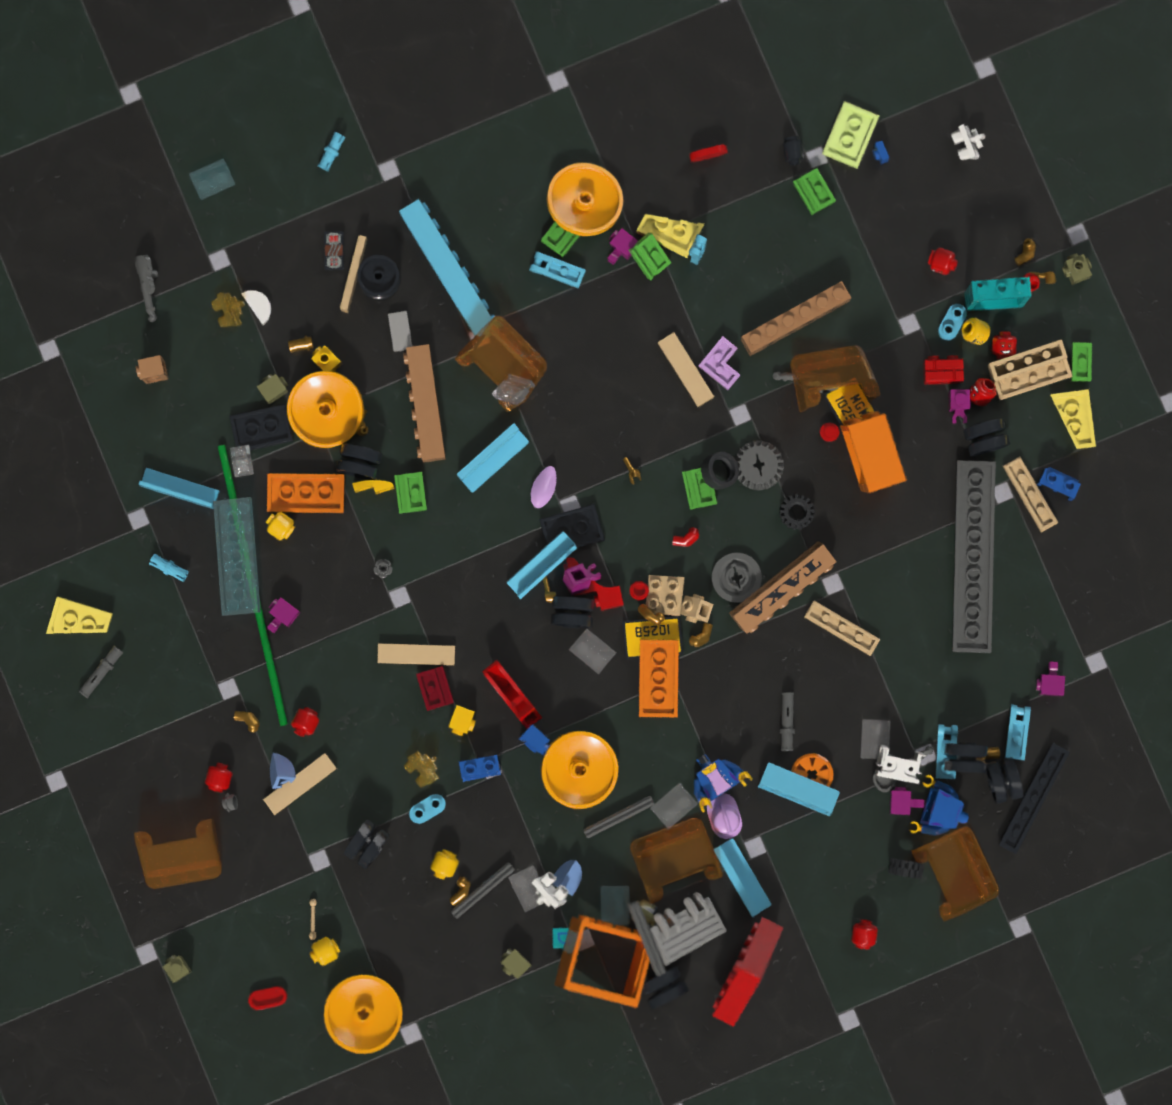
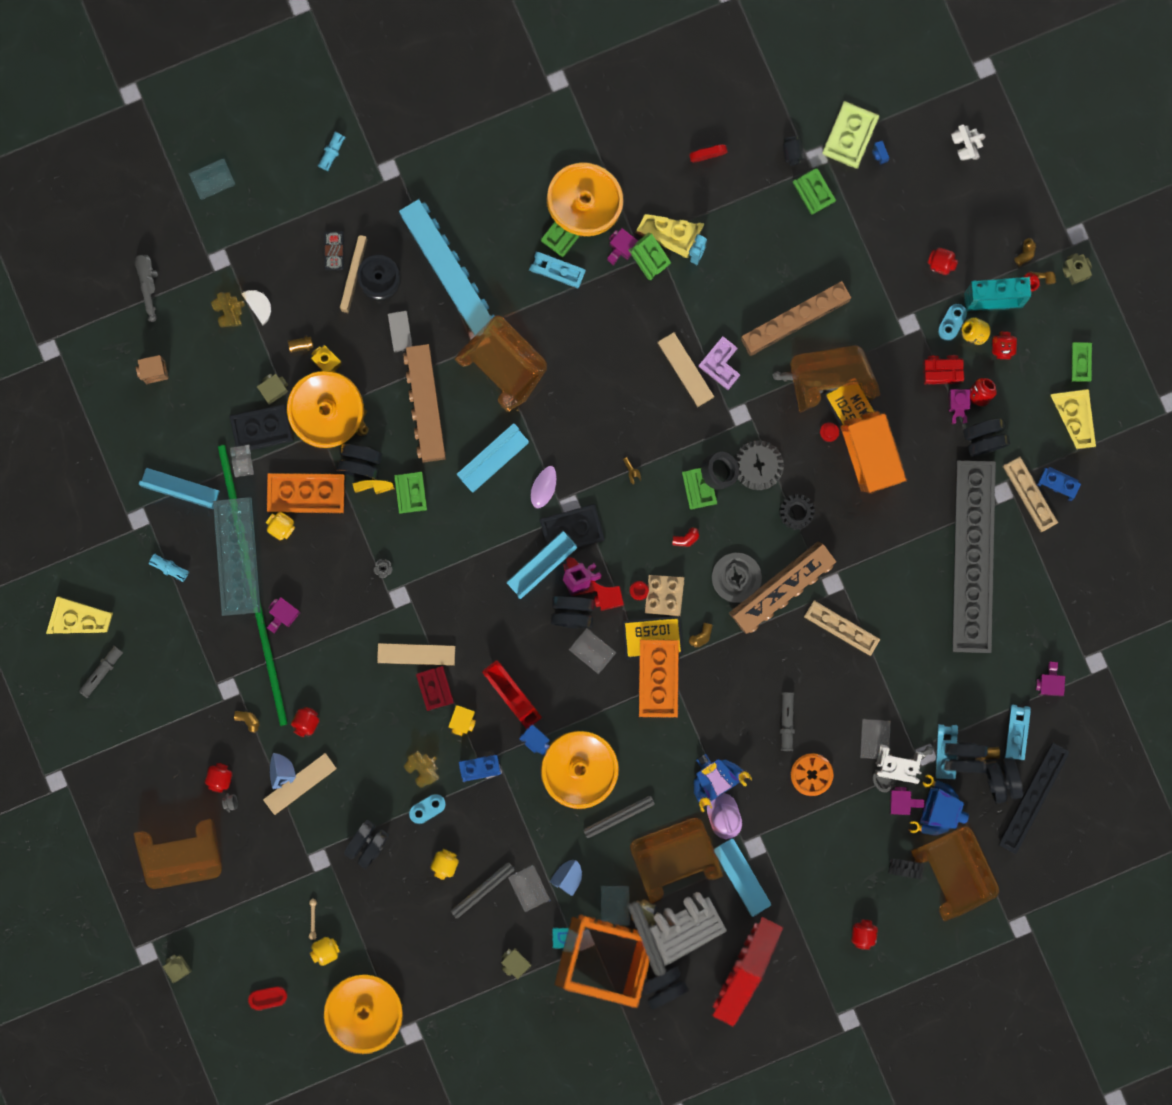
pearl gold arm [450,877,470,906] -> none
clear plate [492,374,535,405] -> none
white hips [532,872,569,908] -> none
pearl gold hand [543,576,556,603] -> none
pearl gold arm [638,604,665,625] -> none
clear plate [650,783,698,830] -> none
tan brick [681,594,713,623] -> none
medium azure panel [758,763,840,816] -> none
tan brick [988,340,1072,401] -> none

